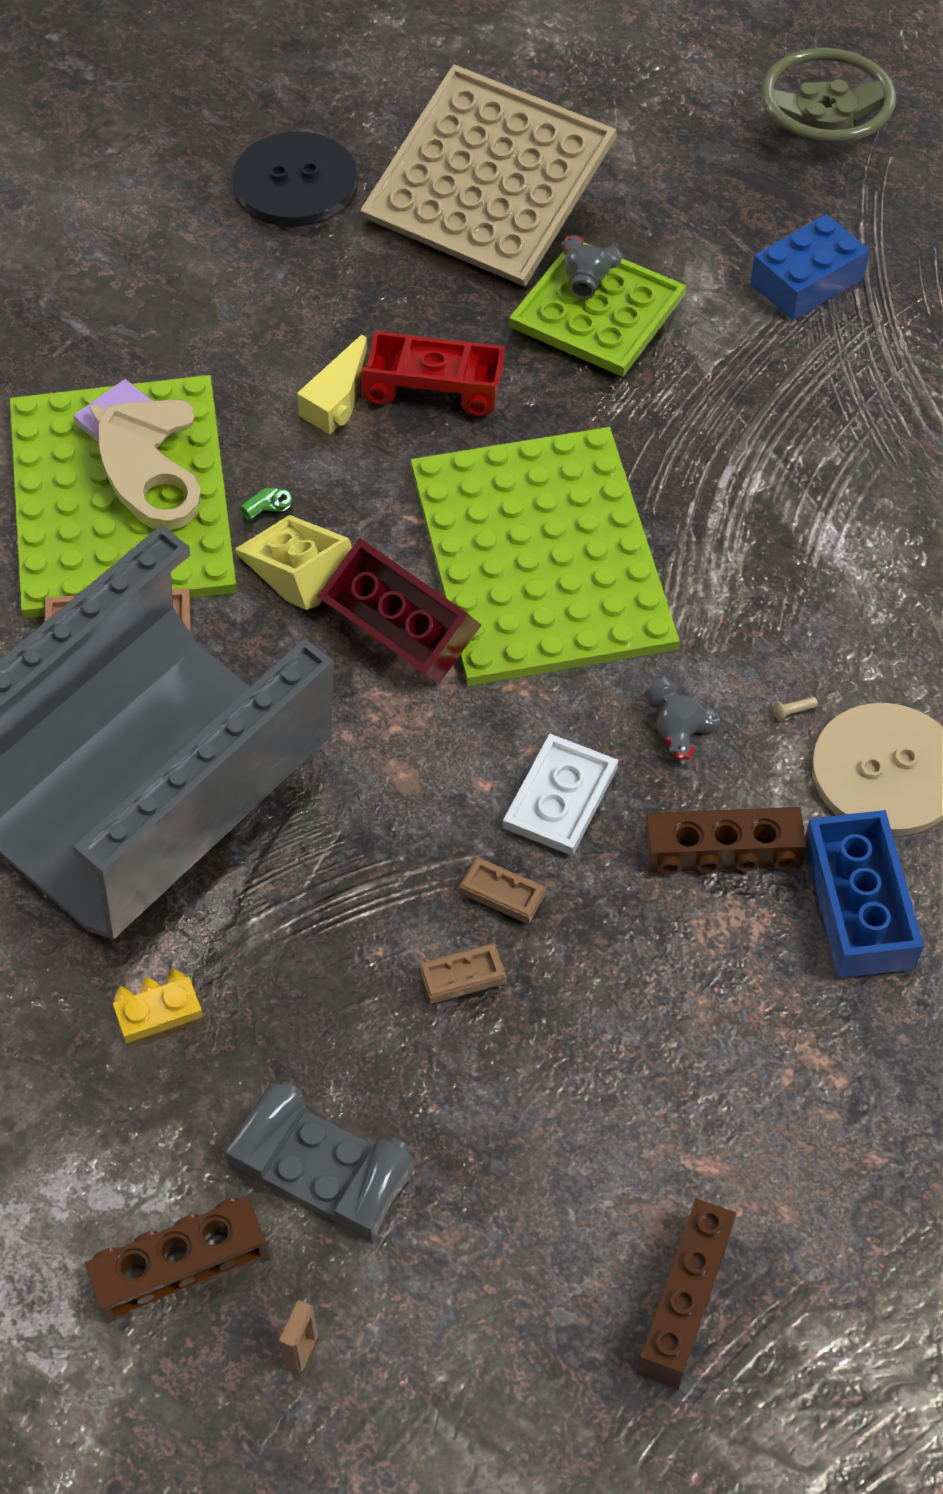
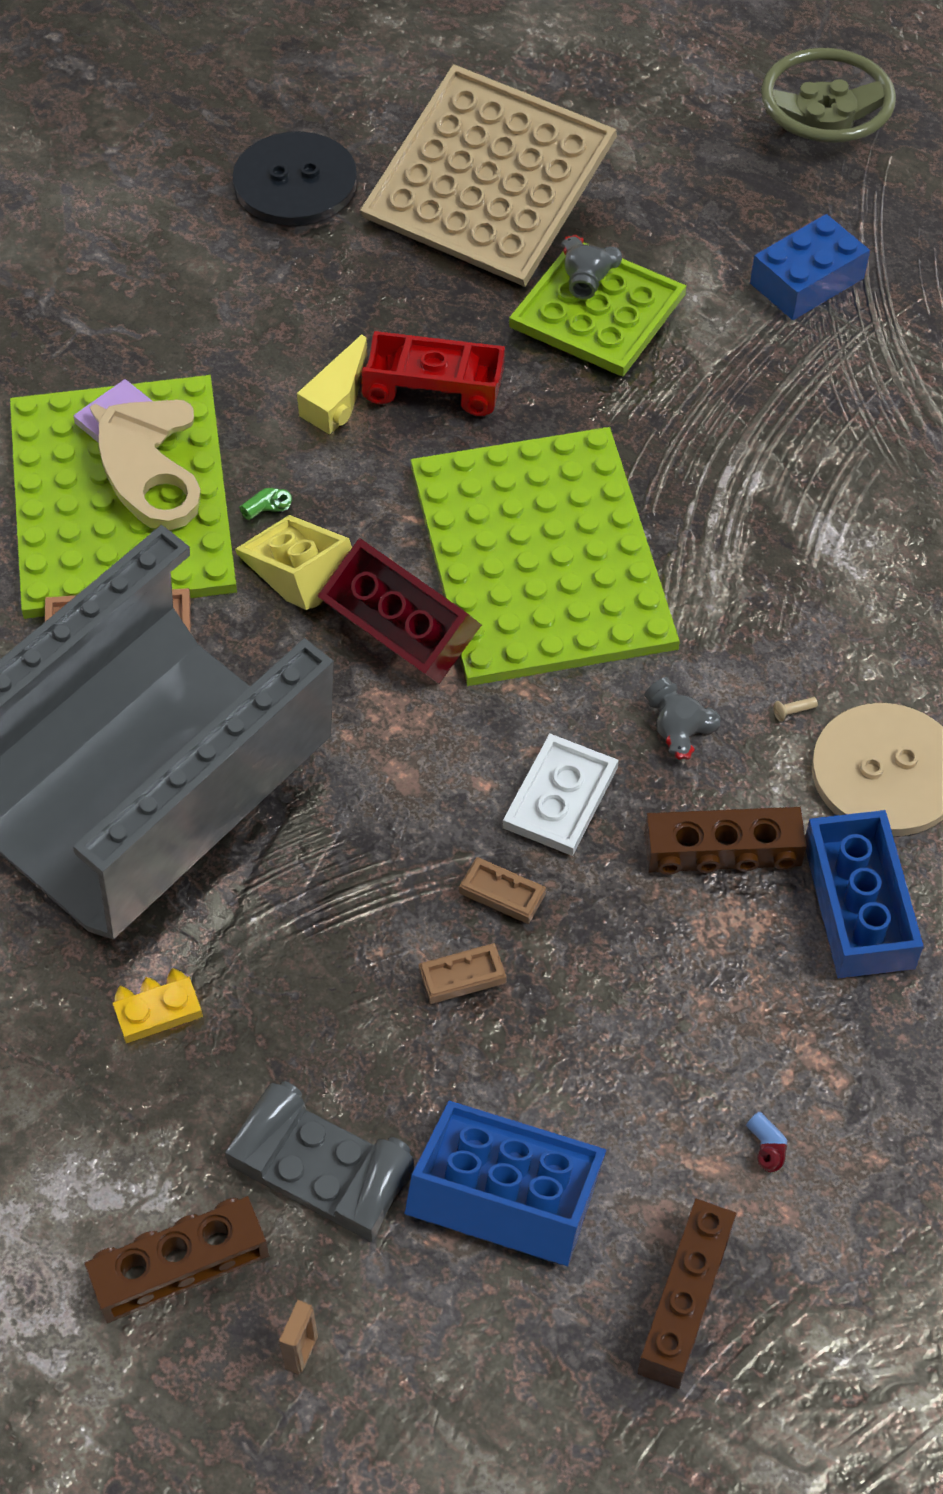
none -> blue slope [405,1101,607,1267]
none -> arm [746,1112,787,1172]

